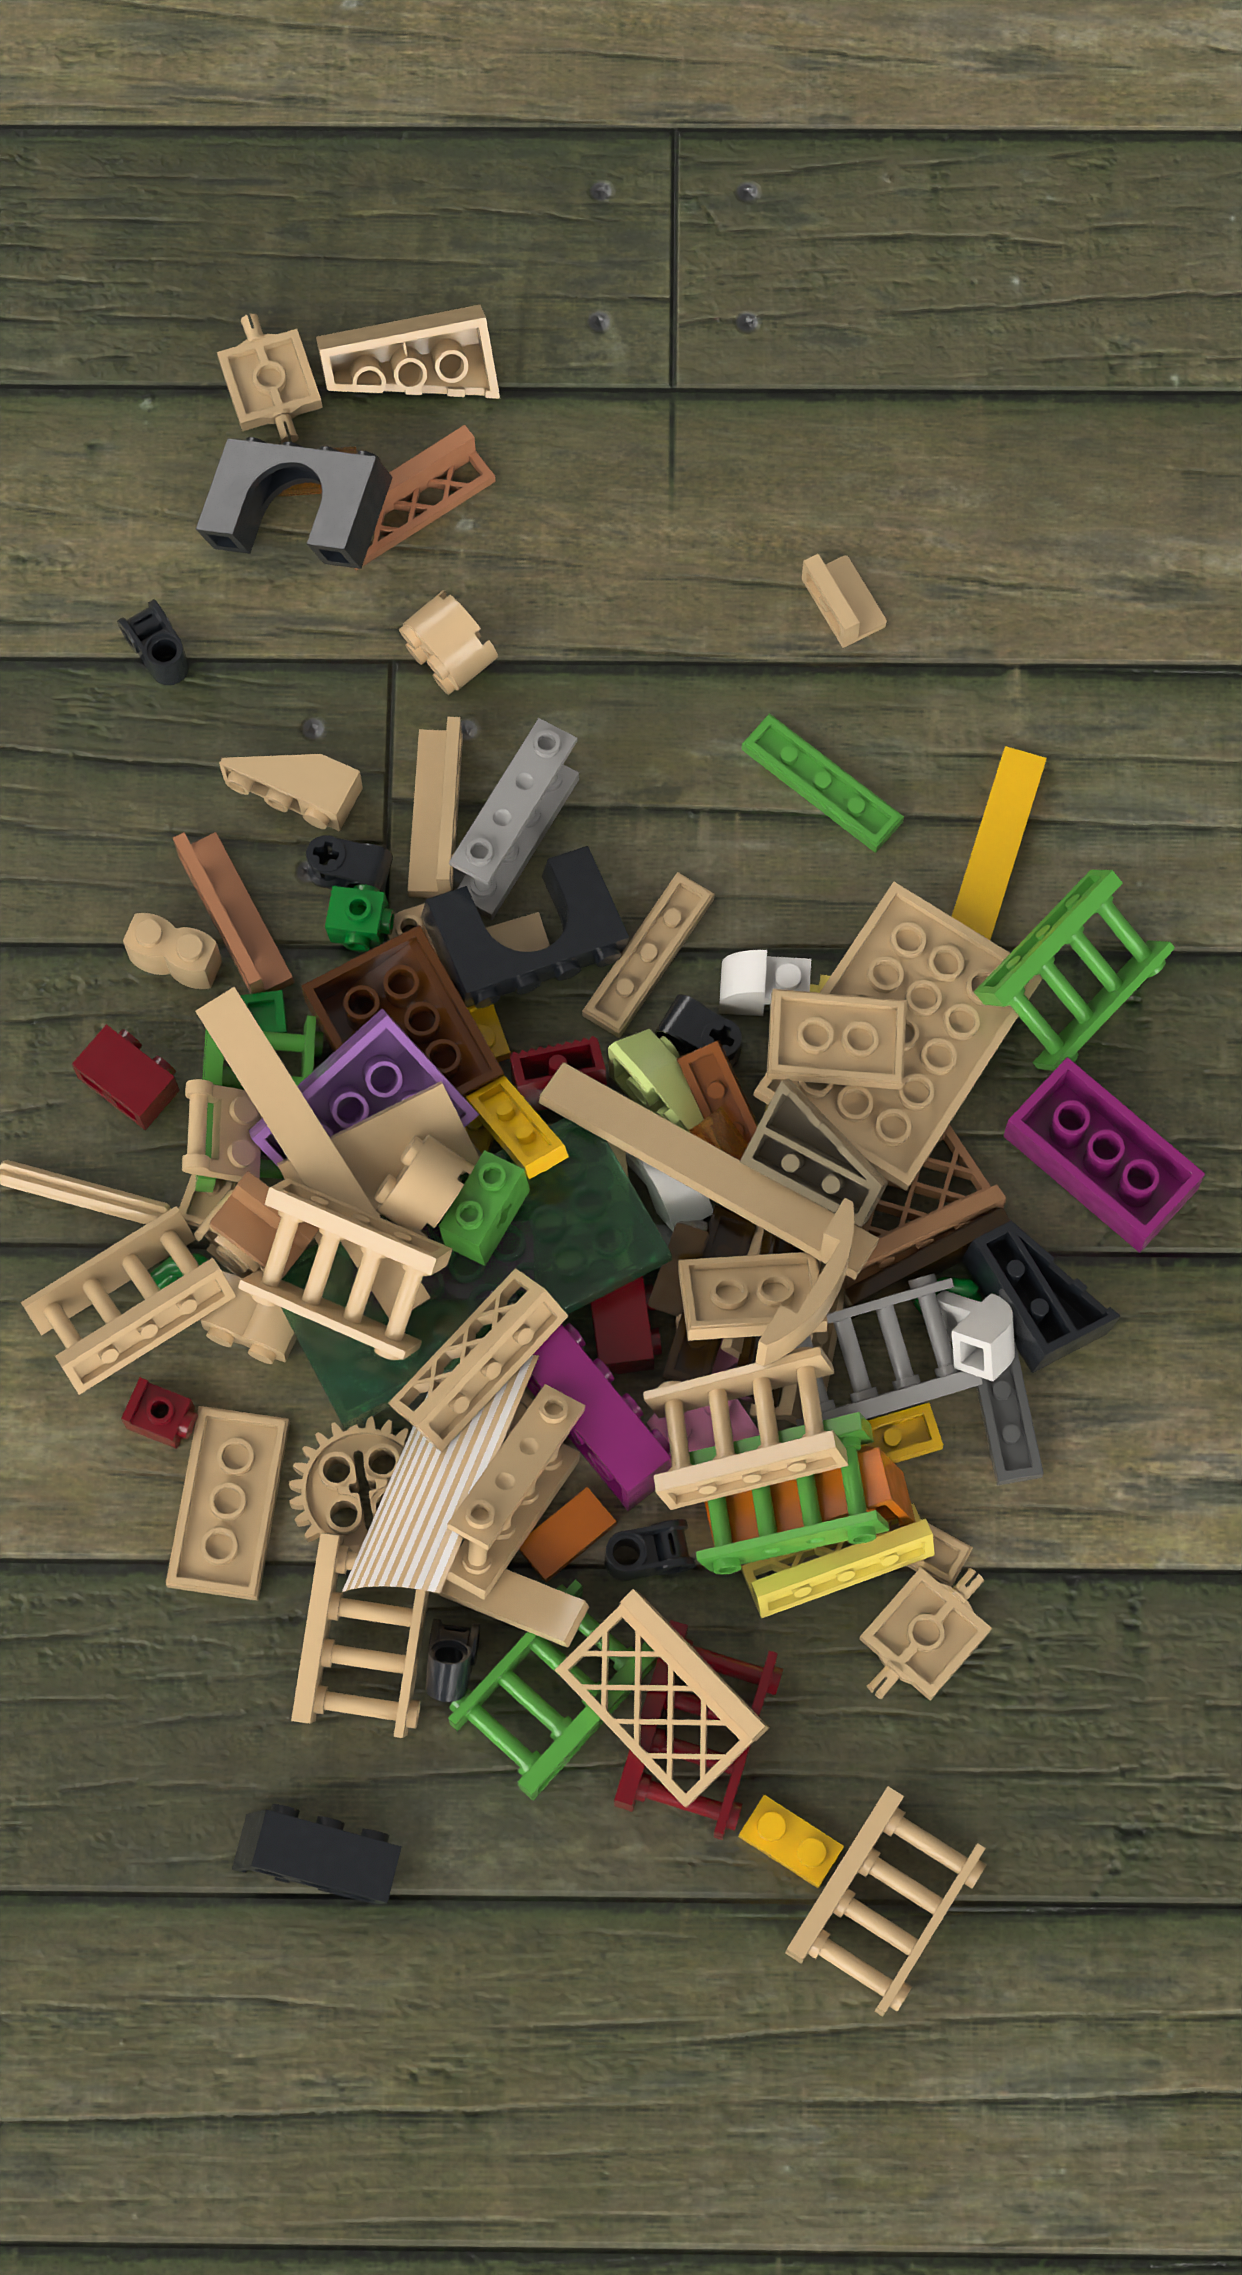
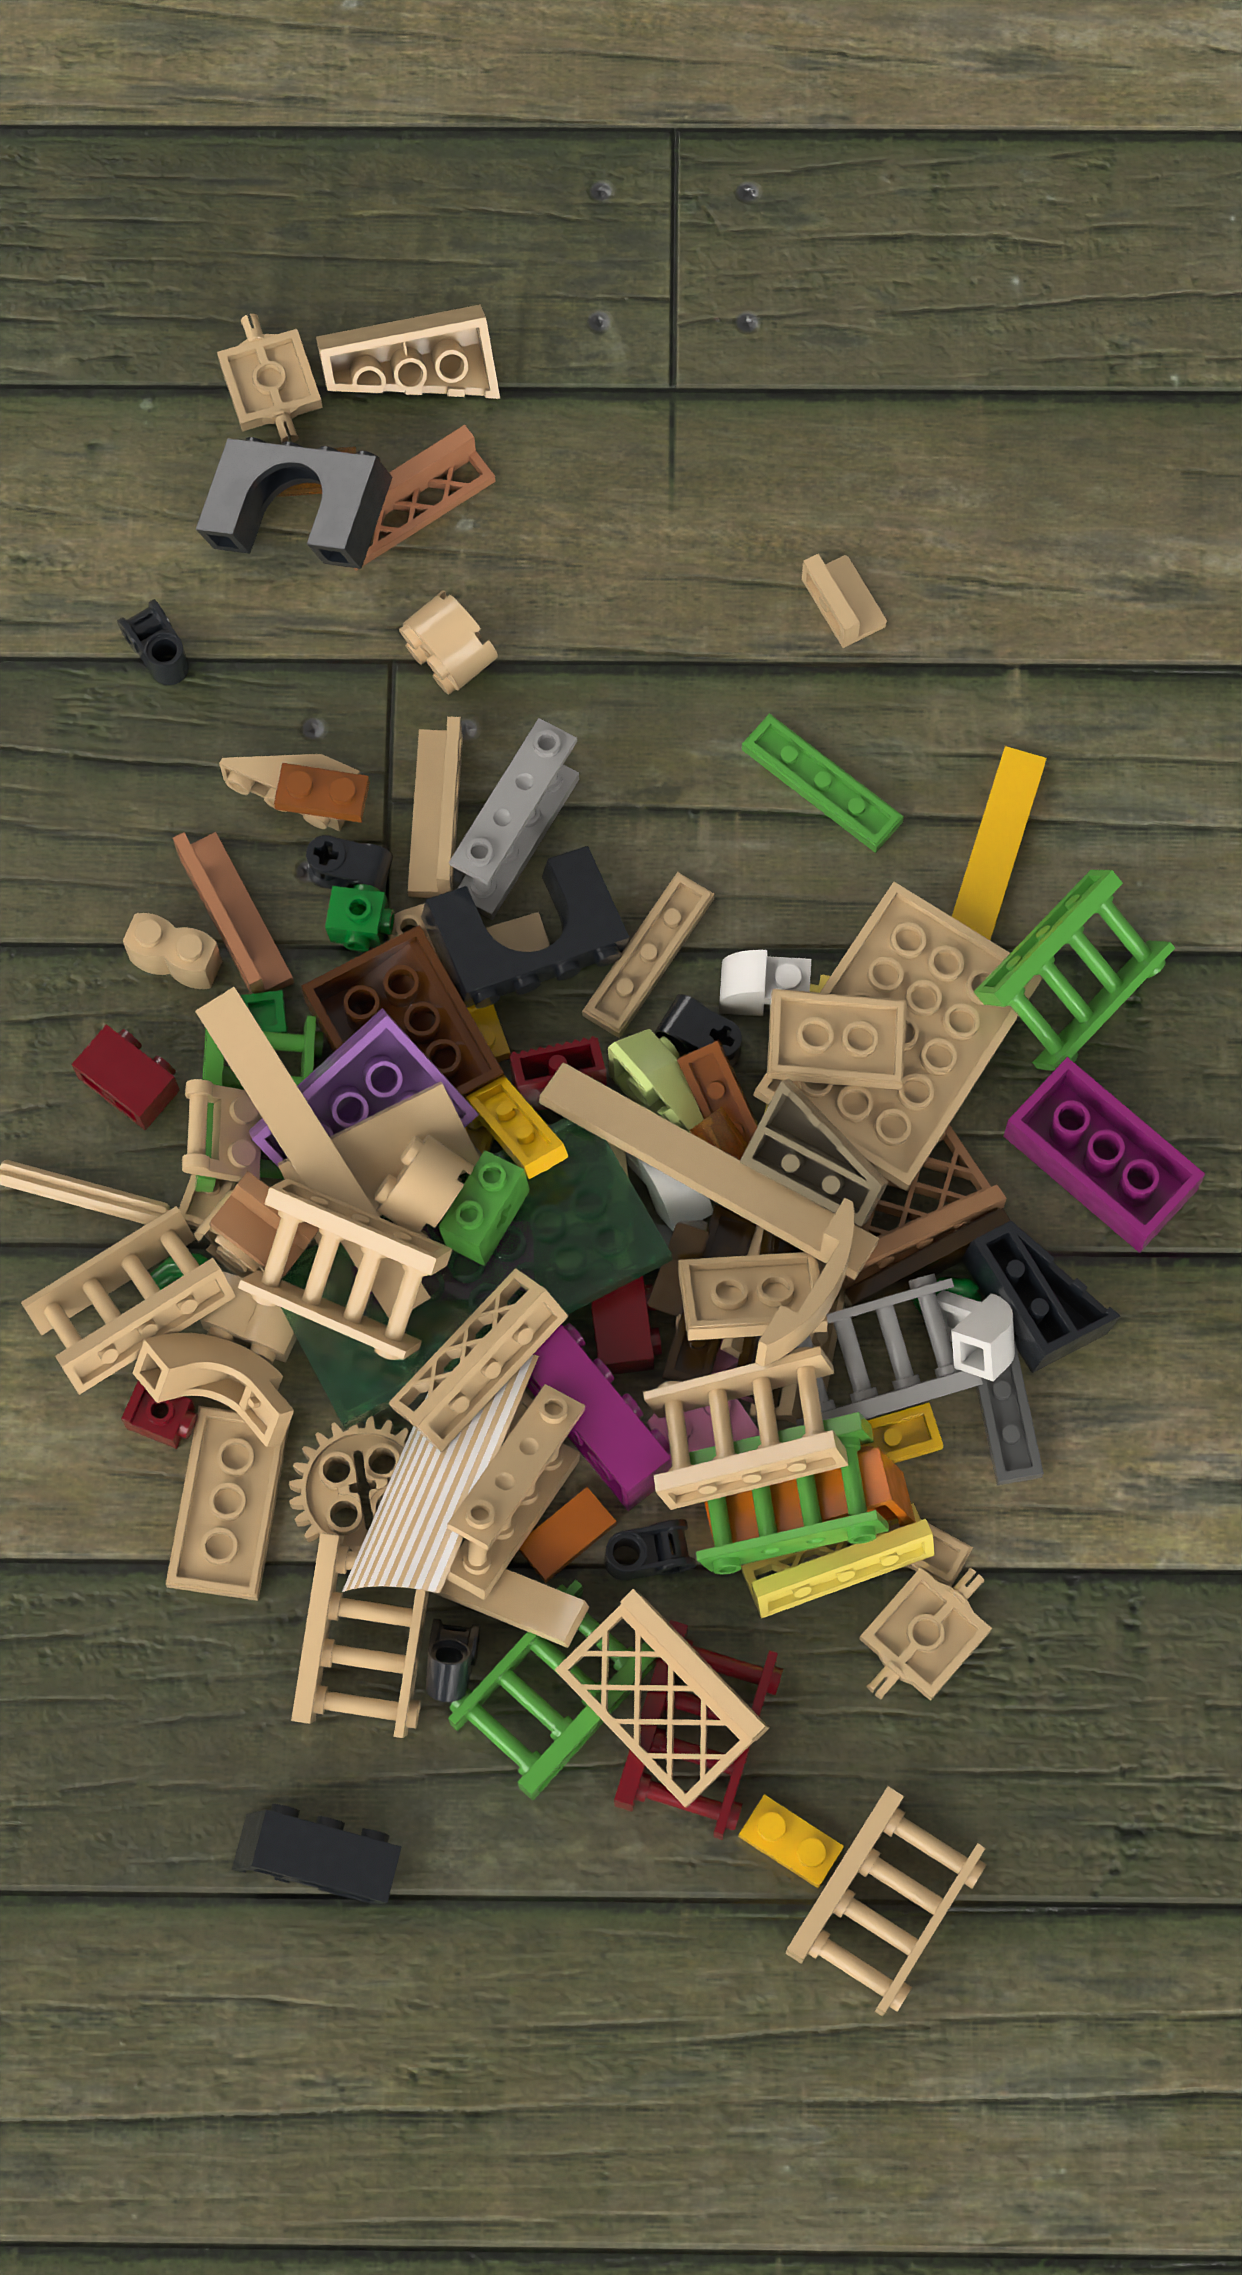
none -> tan arch [133,1333,294,1448]
none -> dark orange plate [274,763,370,823]

